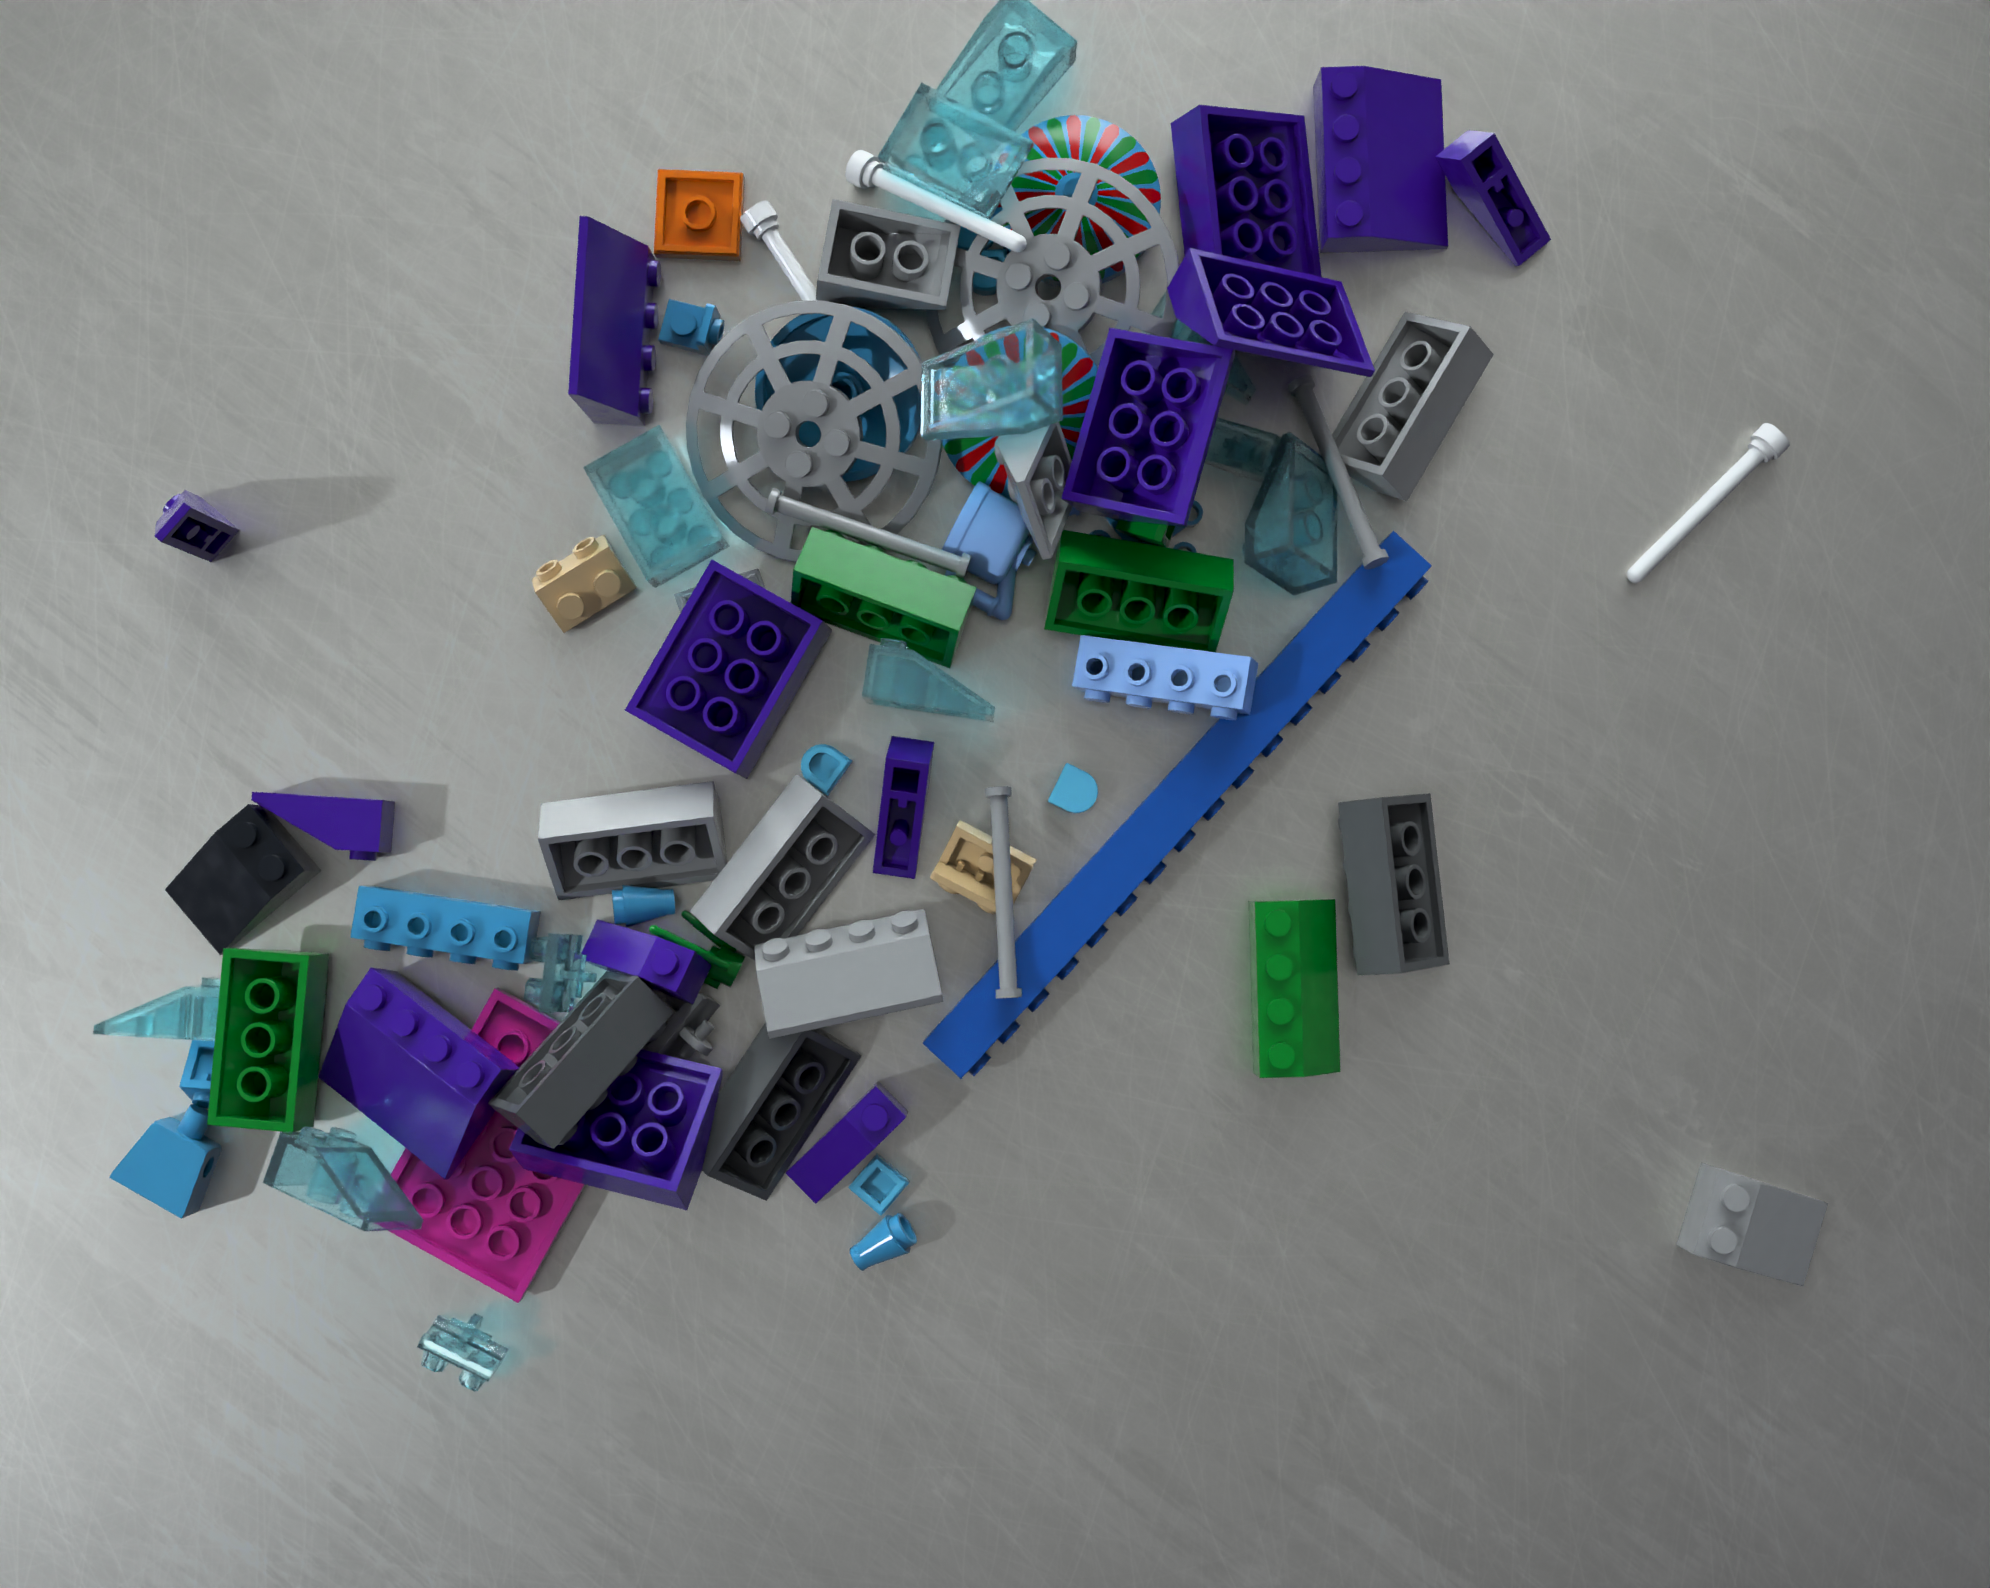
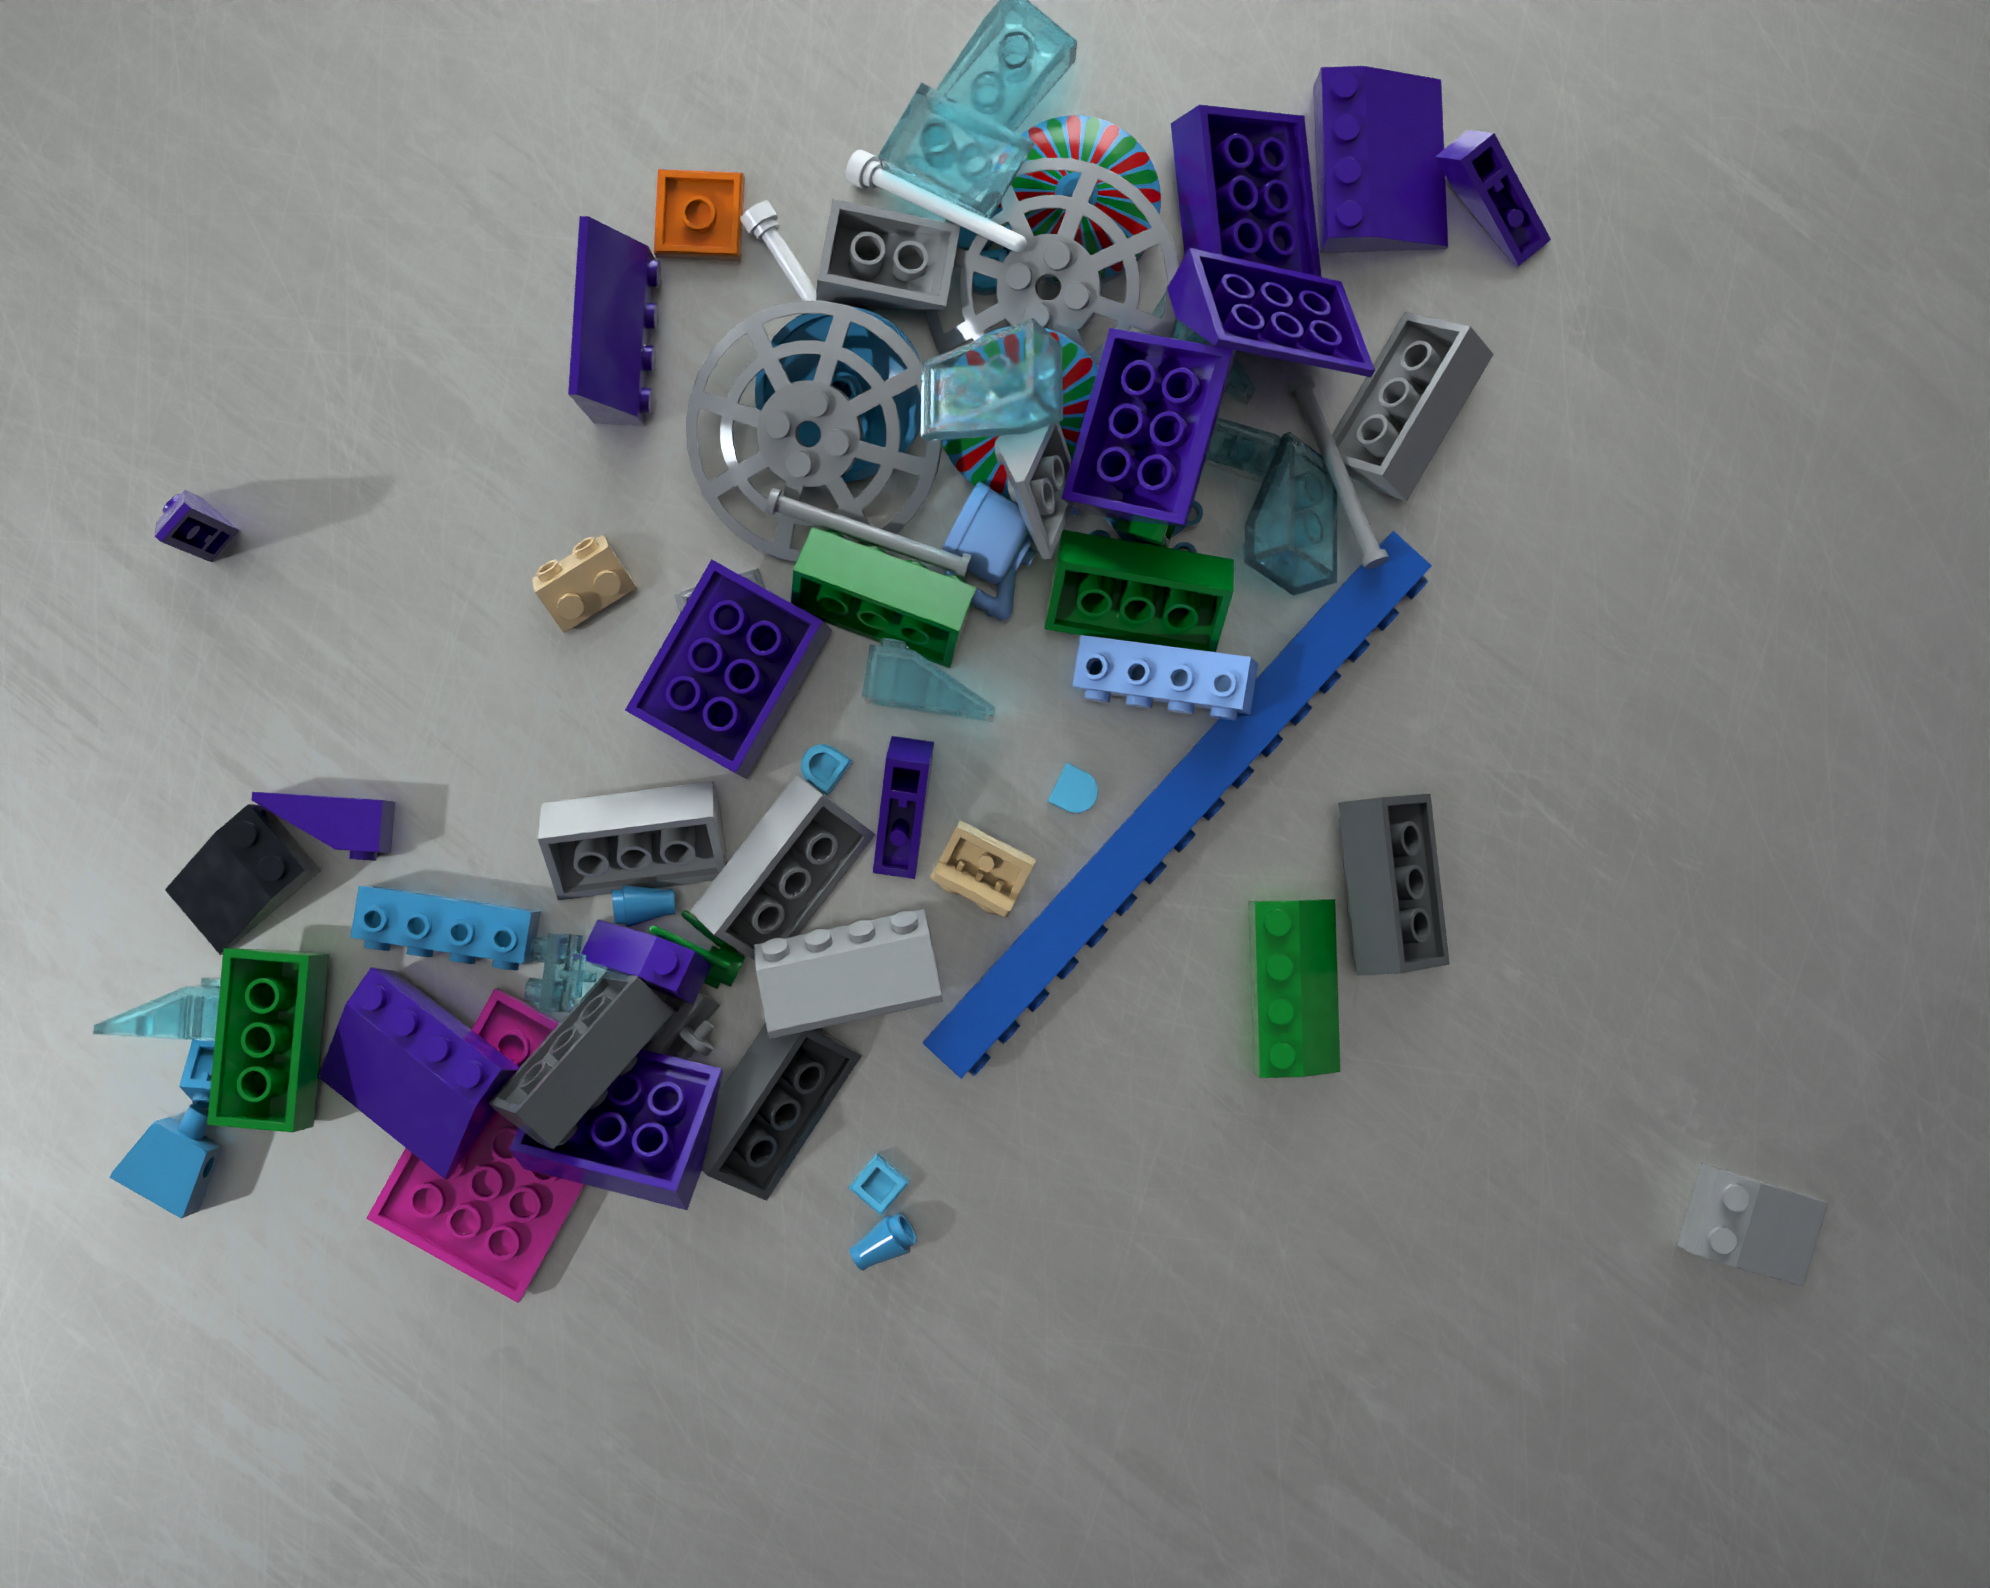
clear light blue slope [263,1127,423,1232] -> none
clear light blue hips [417,1313,508,1392] -> none
clear light blue brick [583,425,730,588] -> none
dark azure bracket [658,299,724,356] -> none
dark purple slope [786,1081,908,1204] -> none
light grey bar [985,786,1022,999] -> none
white piece [1627,423,1790,583] -> none

